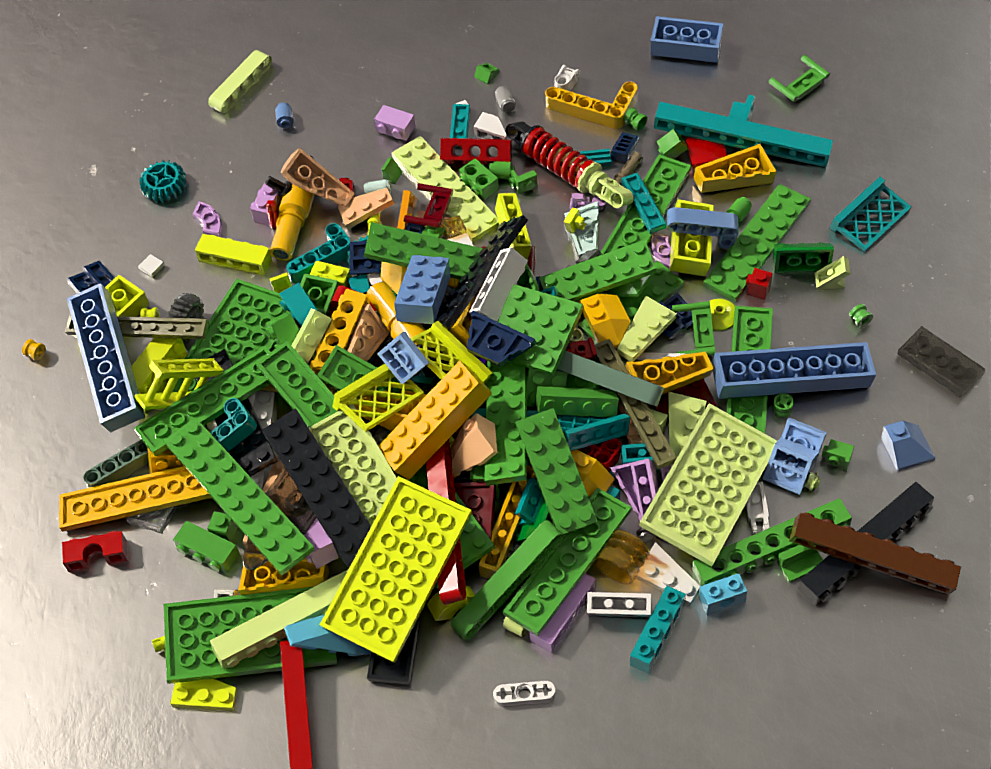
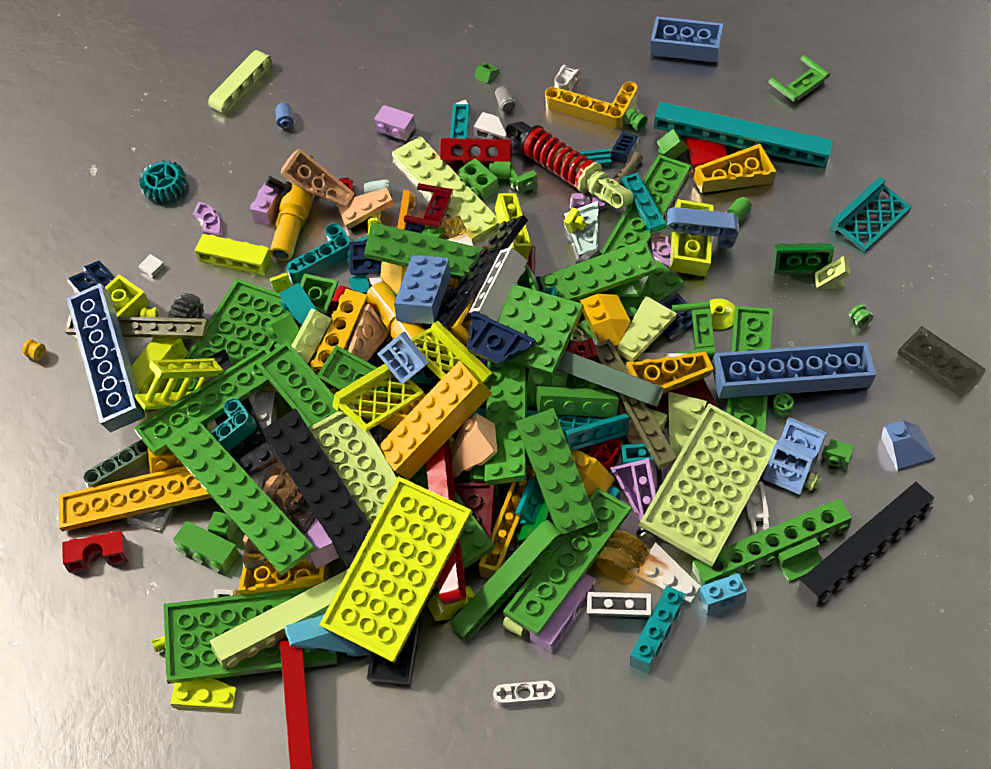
red axle [266,200,278,229] -> none
neon yellow brick [310,261,352,292] -> none
bright green slope [381,157,402,184] -> none
bright green plate [703,184,811,302] -> none
teal panel [729,94,755,121] -> none
red brick [746,268,773,300] -> none
reddish brown brick [789,512,961,595] -> none

